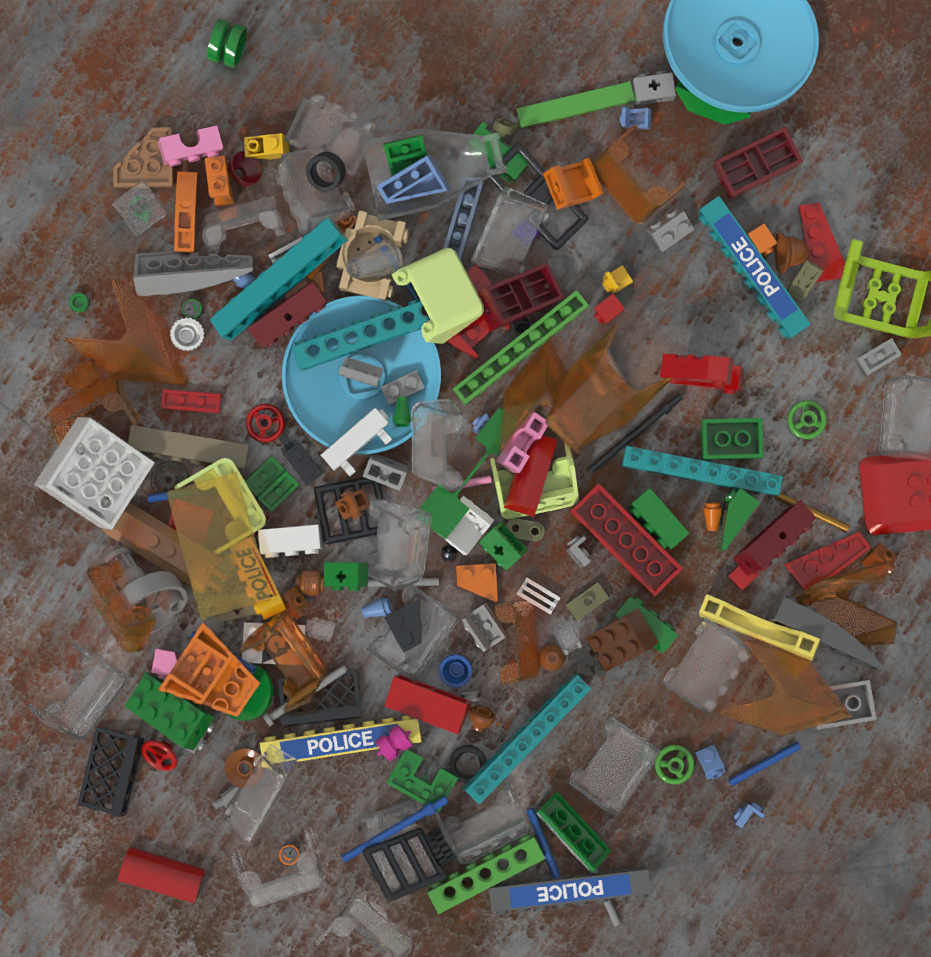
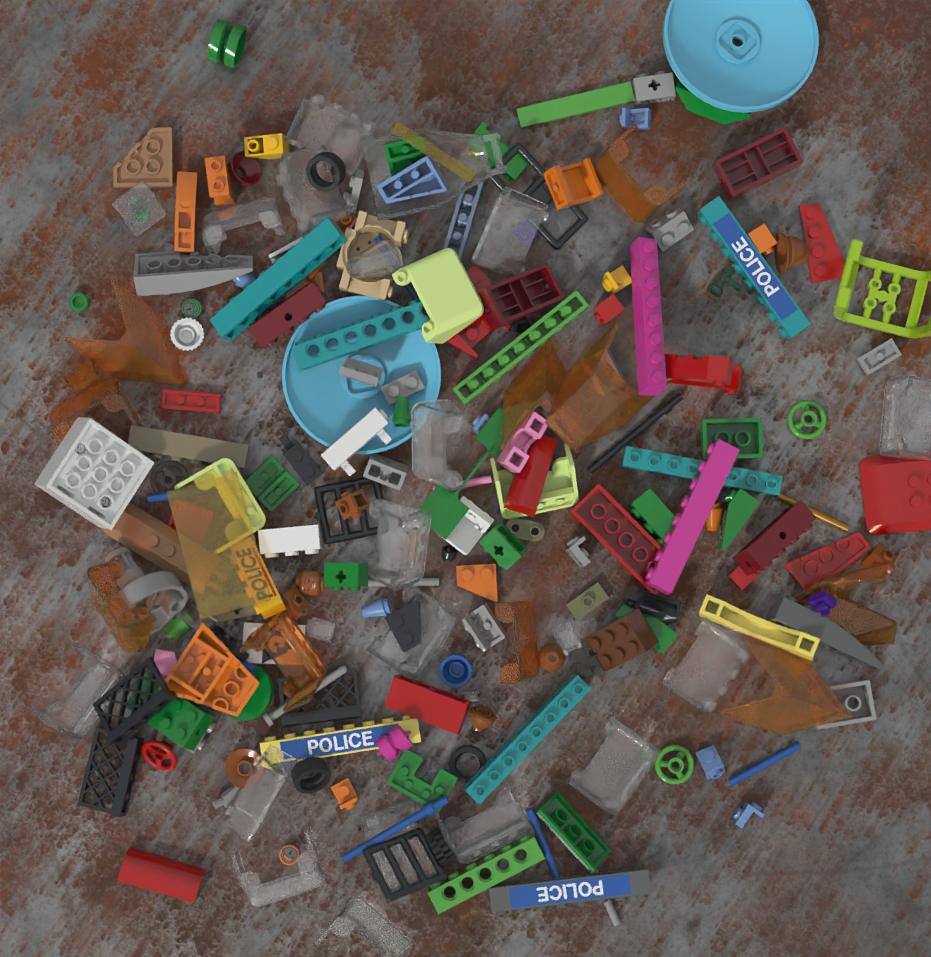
bright pink arch [158,126,223,166] -> none
red piece [246,404,285,443] -> none
olive plate [492,118,518,137] -> none
white tile [517,577,560,615] -> none
olive plate [787,259,824,303] -> none
none -> black fence [92,657,177,745]
none -> bright green brick [164,612,194,641]
none -> clear piece [176,604,218,630]
none -> black hinge [210,624,250,661]
none -> black tyre [291,757,331,794]
none -> orange bracket [331,777,359,810]
none -> light grey plate [345,169,364,214]
none -> clear yellow axle [390,121,476,182]
none -> black hinge [624,591,682,623]
none -> dark pink brick [629,237,667,396]
none -> dark pink brick [645,439,740,595]
none -> clear green piece [707,267,742,297]
none -> dark purple tile [808,590,837,617]

